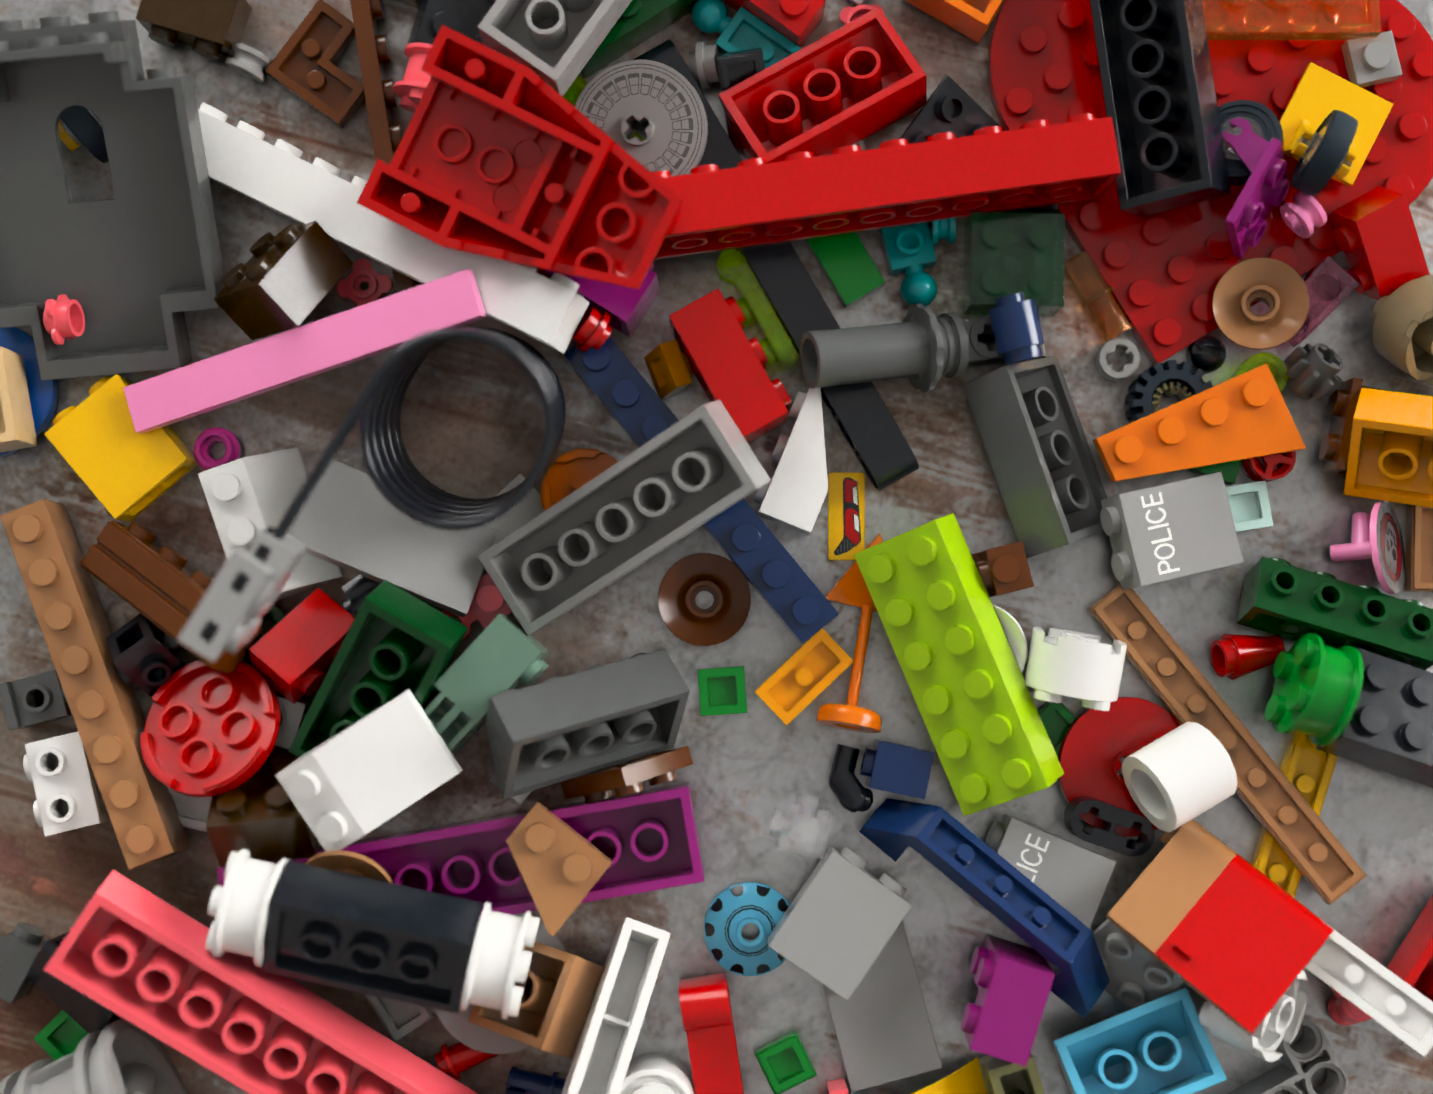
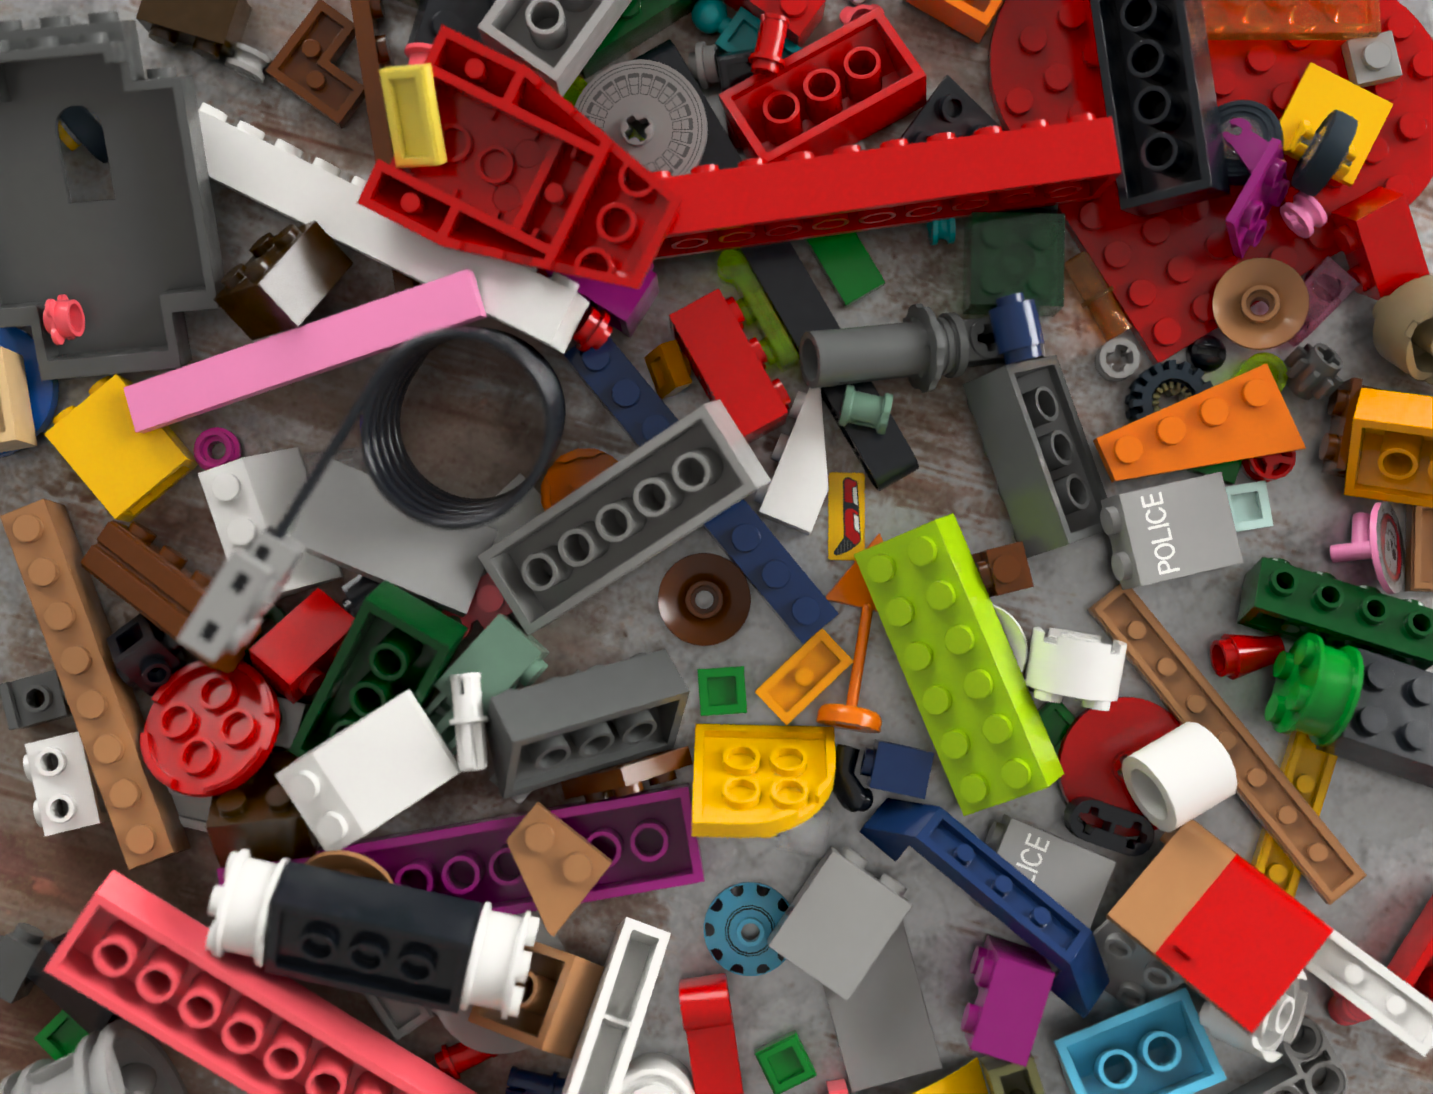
coral plate [337,259,392,307] -> none
teal plate [880,222,937,307] -> none
none -> light yellow tile [379,63,447,168]
none -> white axle [449,673,489,772]
none -> yellow plate [692,724,836,838]
none -> red pin [748,13,790,78]
none -> sand green bush [838,384,893,435]

